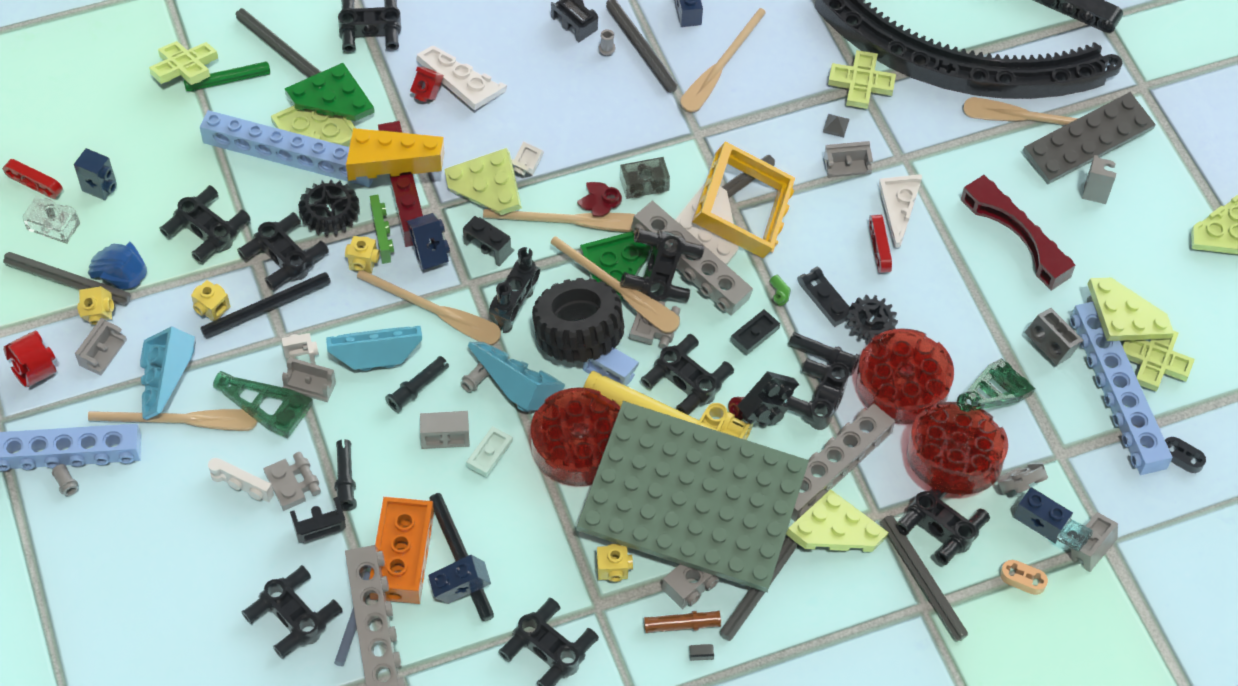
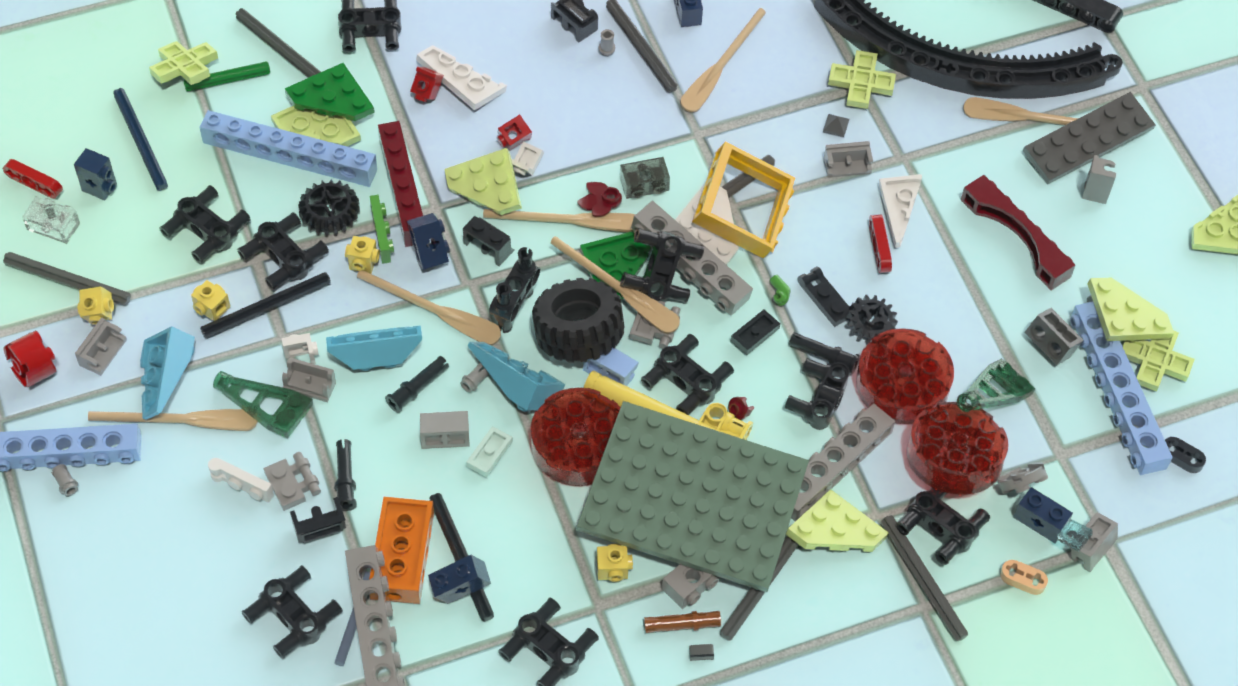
blue hair [88,241,147,290] -> none
yellow wedge [346,128,445,181] -> none
black plate [737,371,799,427] -> none
none -> dark blue axle [113,88,168,191]
none -> red brick [496,114,532,151]

